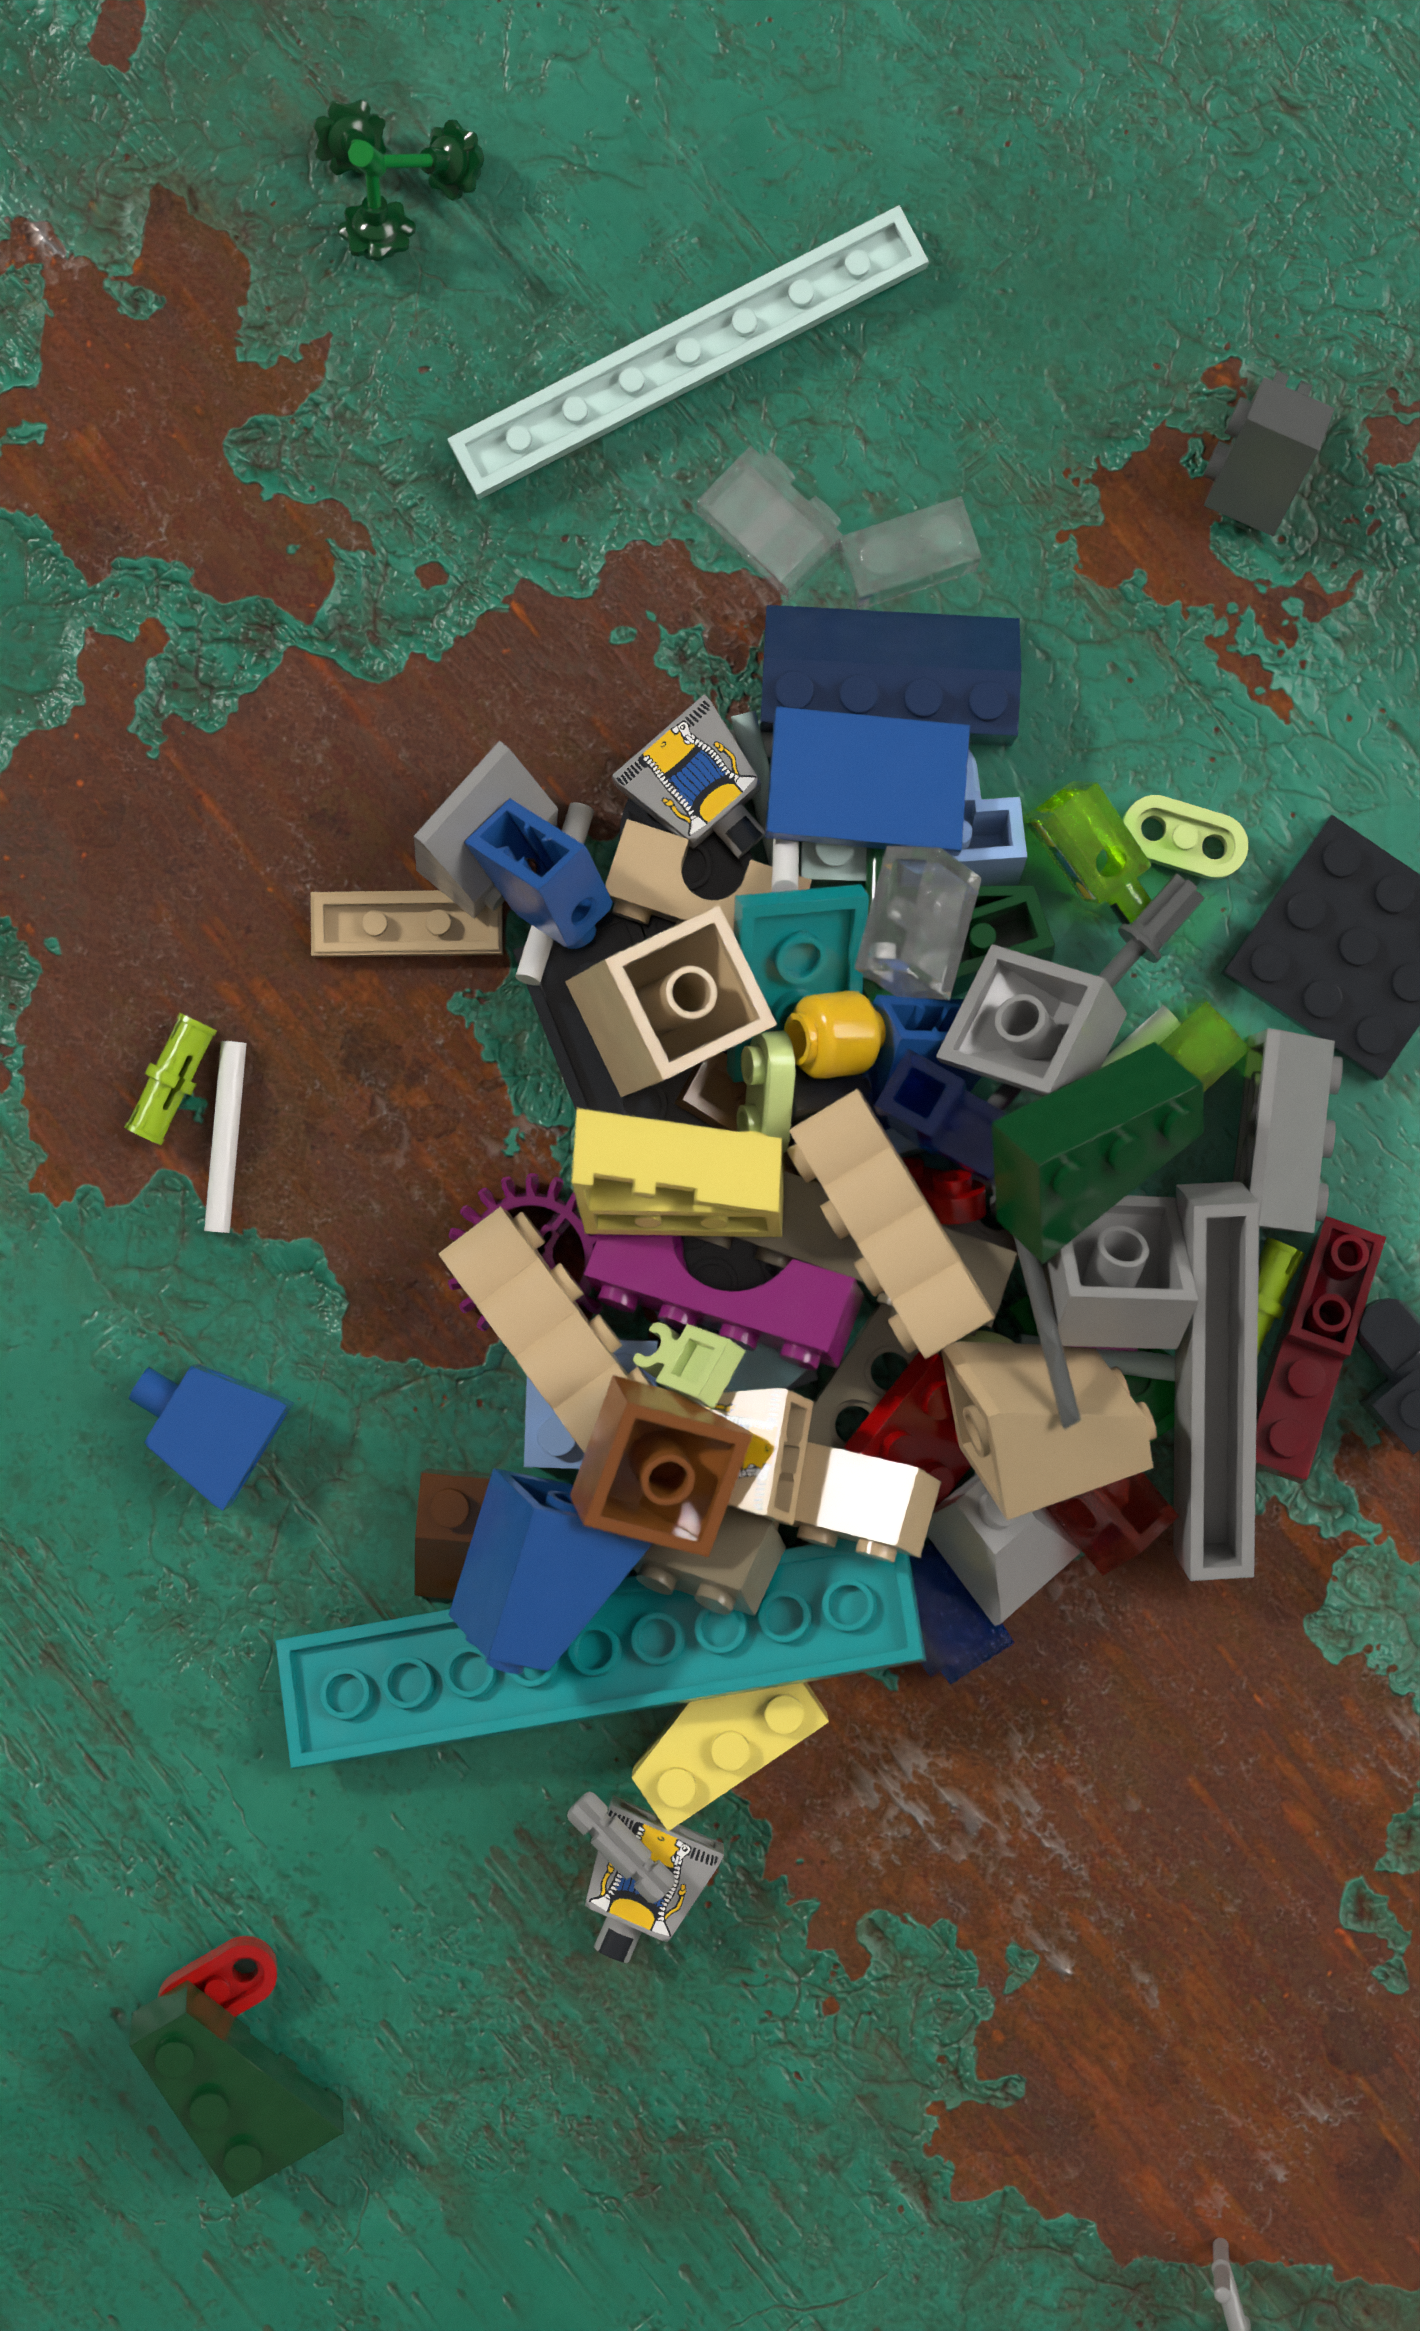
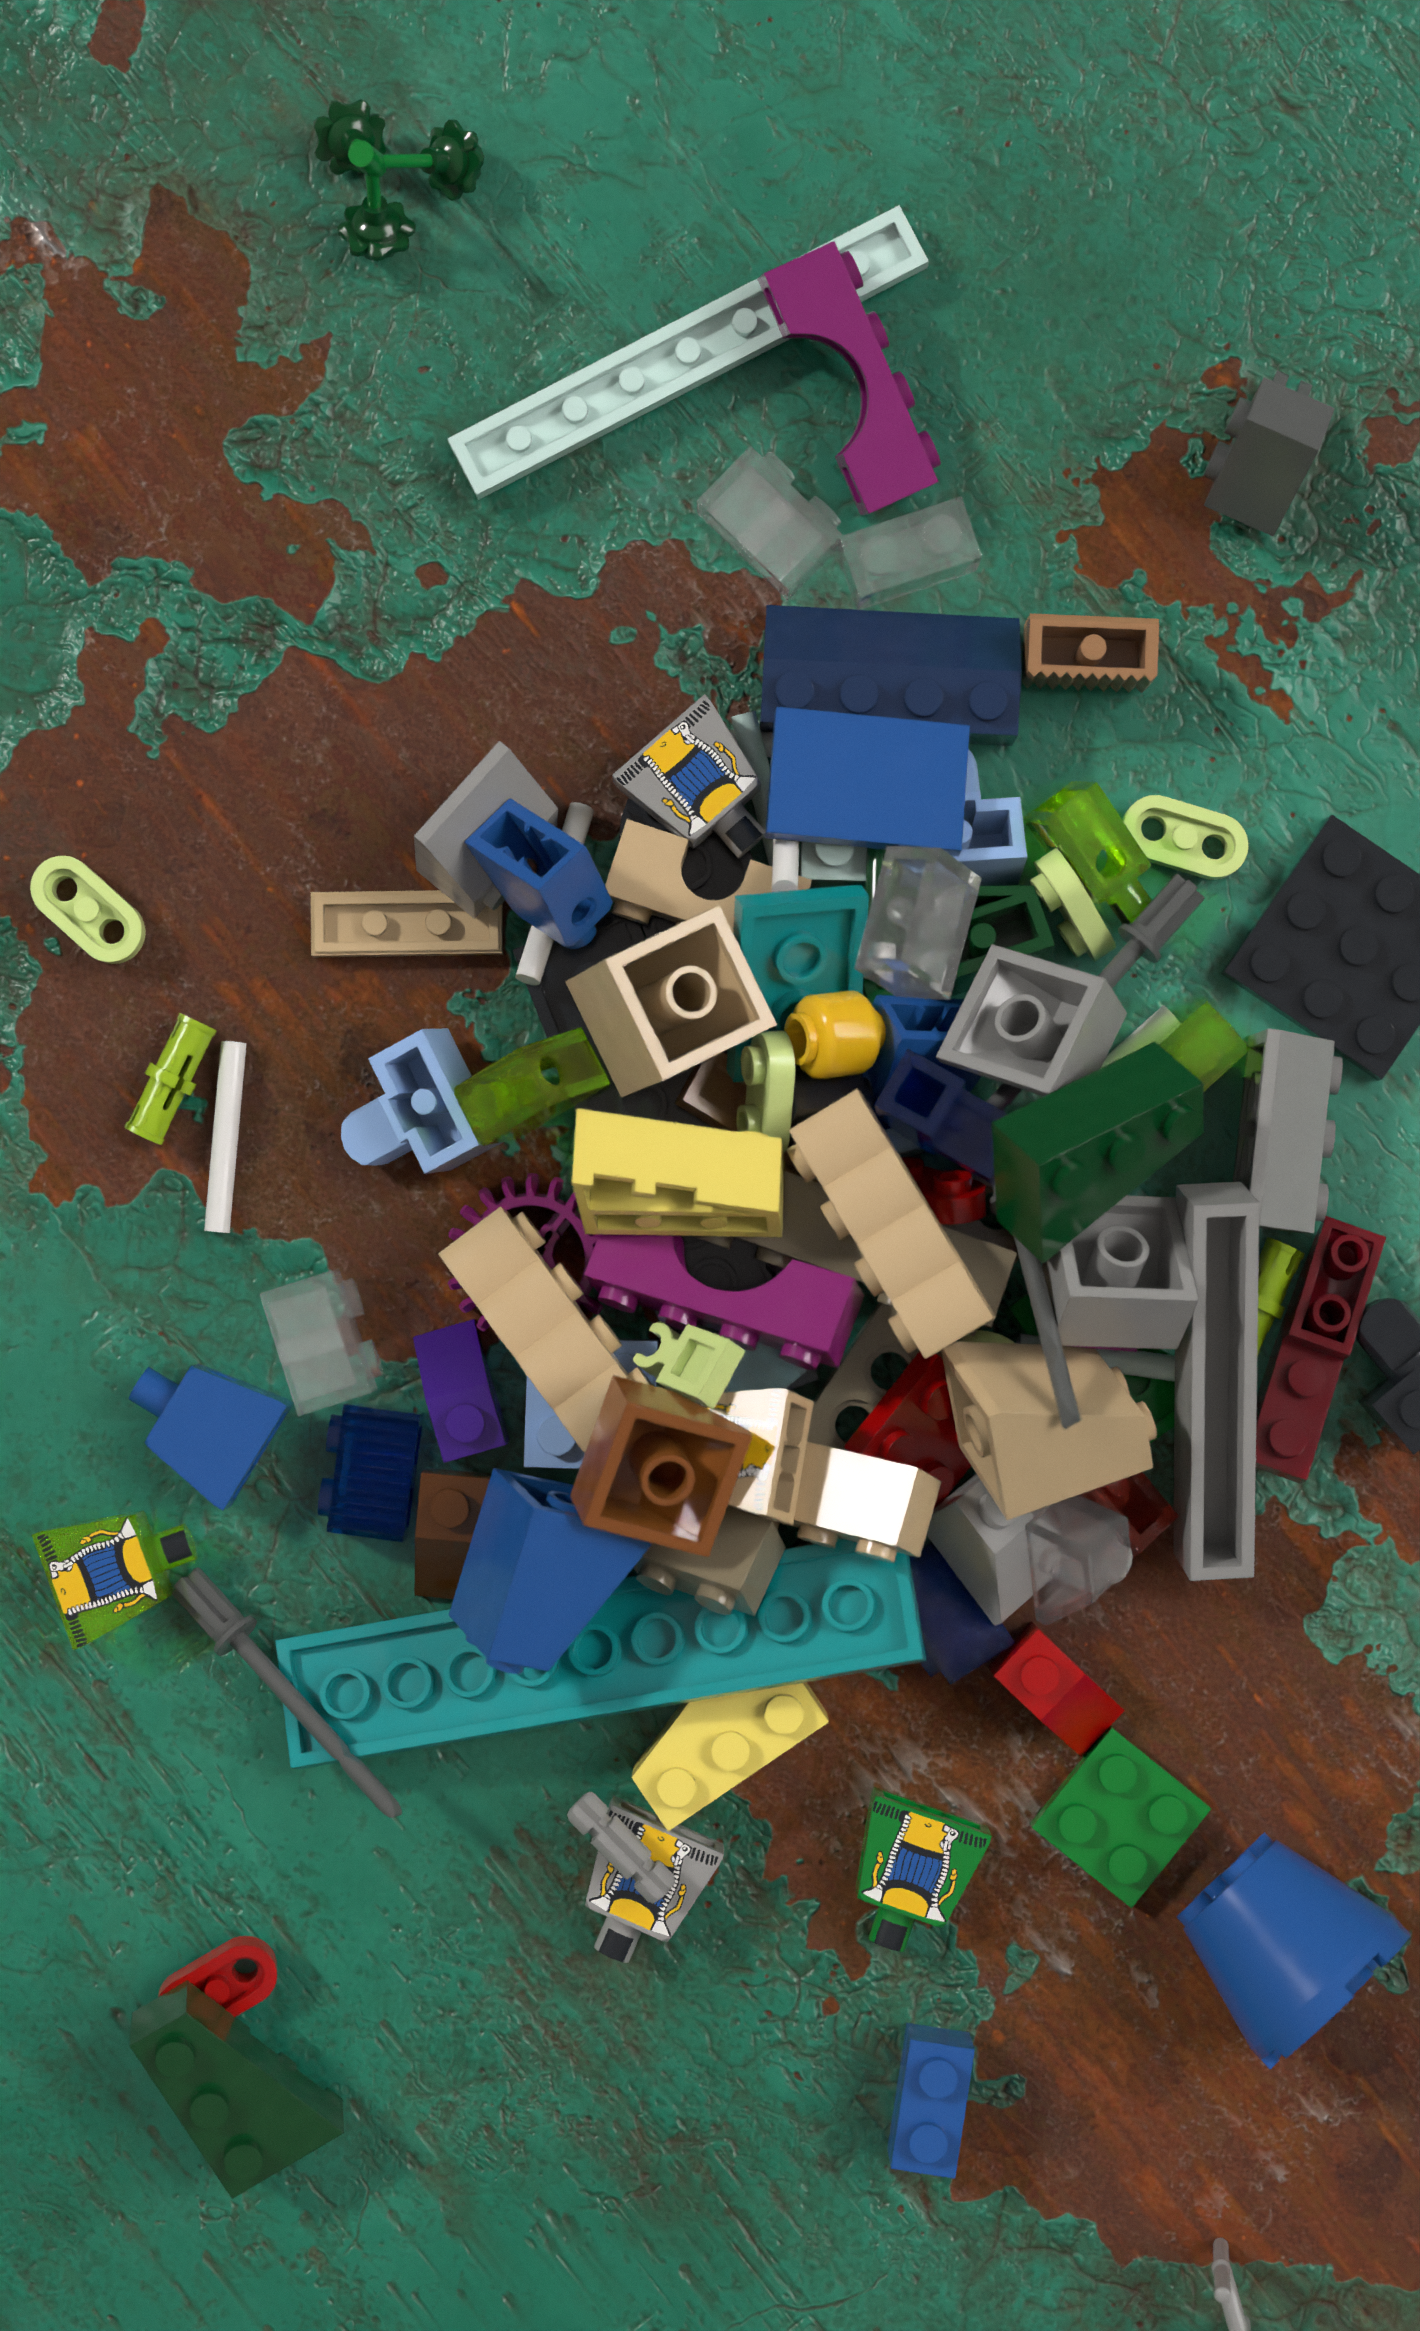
none -> yellowish green plate [30,856,145,964]
none -> torso [32,1510,198,1650]
none -> dark grey piece [172,1567,402,1818]
none -> clear brick [259,1269,384,1416]
none -> clear blue brick [318,1402,424,1542]
none -> light blue brick [341,1028,504,1174]
none -> dark purple slope [413,1319,510,1463]
none -> clear neon green torso [454,1027,611,1146]
none -> magenta arch [757,241,941,515]
none -> torso [856,1787,992,1952]
none -> blue brick [887,2023,975,2179]
none -> red slope [988,1621,1125,1756]
none -> medium nougat brick [1021,613,1159,693]
none -> clear slope [1025,1495,1133,1626]
none -> yellowish green plate [1030,848,1116,962]
none -> green plate [1030,1726,1212,1909]
none -> blue cone [1177,1832,1411,2069]

